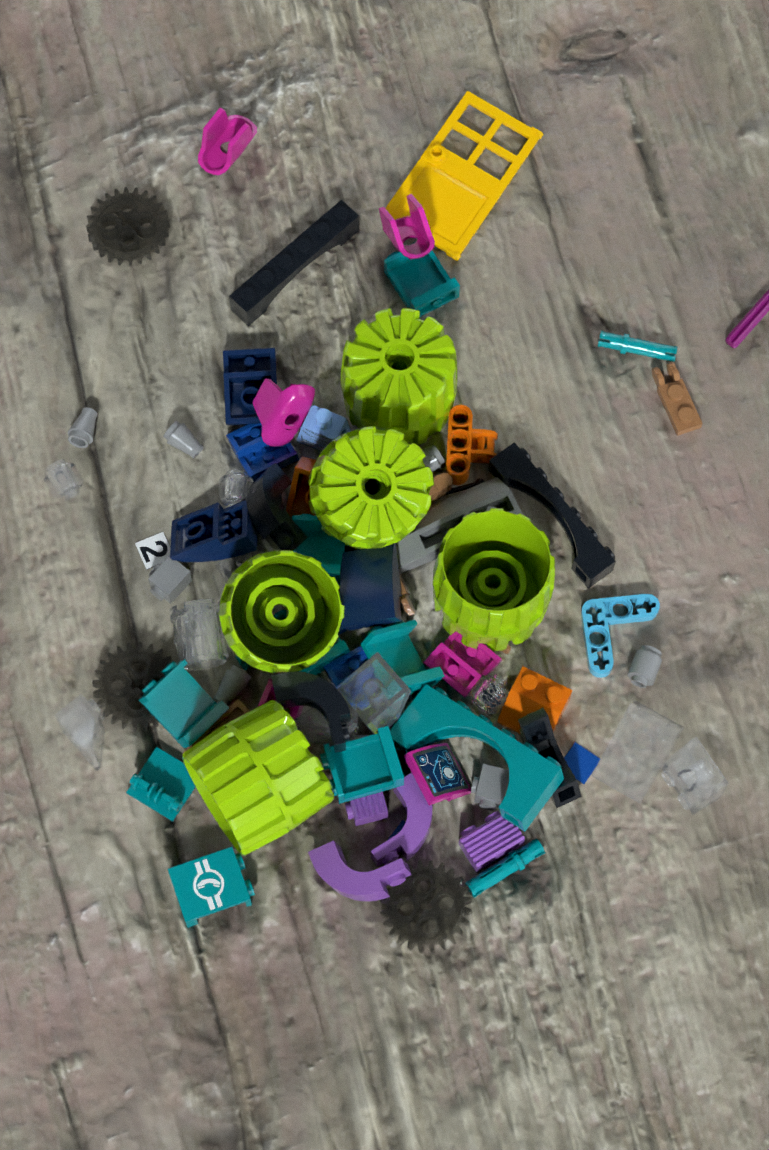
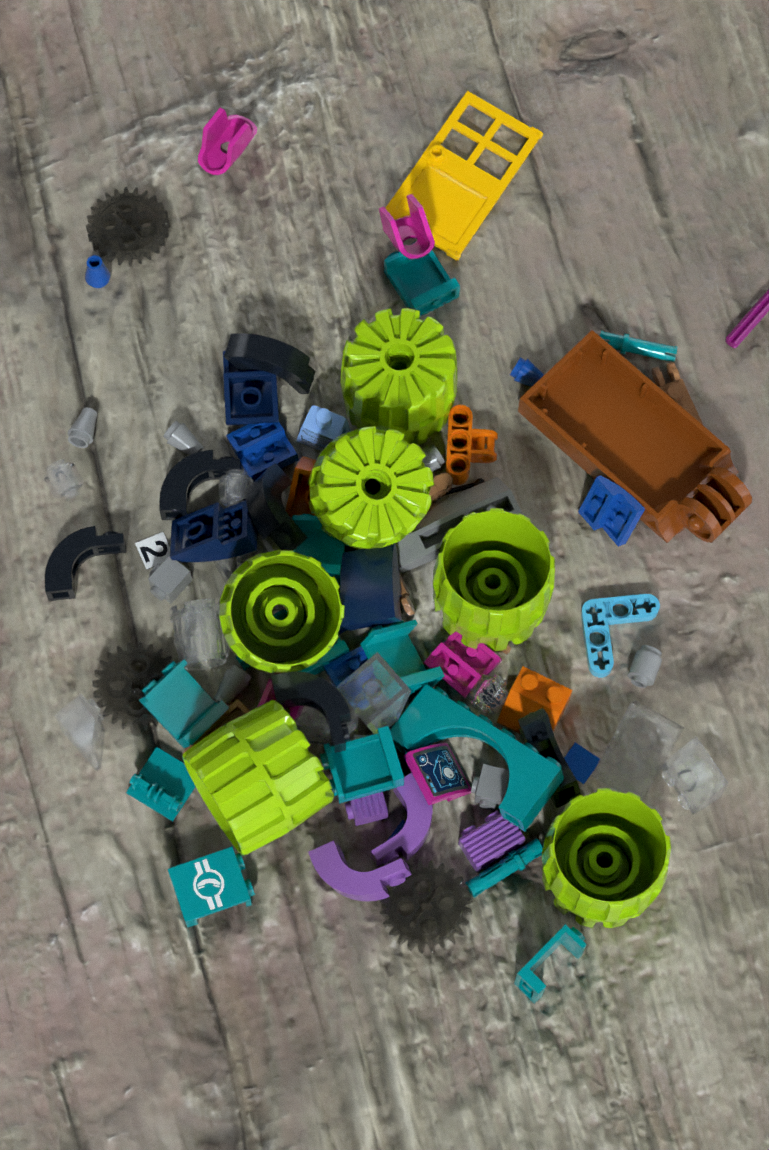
black arch [229,199,360,327] -> none
dark pink piece [253,379,315,447] -> none
black arch [488,442,616,589] -> none
none -> black arch [45,526,127,601]
none -> blue cone [85,255,111,288]
none -> black arch [159,450,241,520]
none -> black arch [224,333,316,394]
none -> blue cone [510,357,544,387]
none -> teal panel [514,924,587,1004]
none -> dark orange plate [518,330,752,543]
none -> lime wheel [542,788,671,928]
none -> blue slope [578,475,645,547]

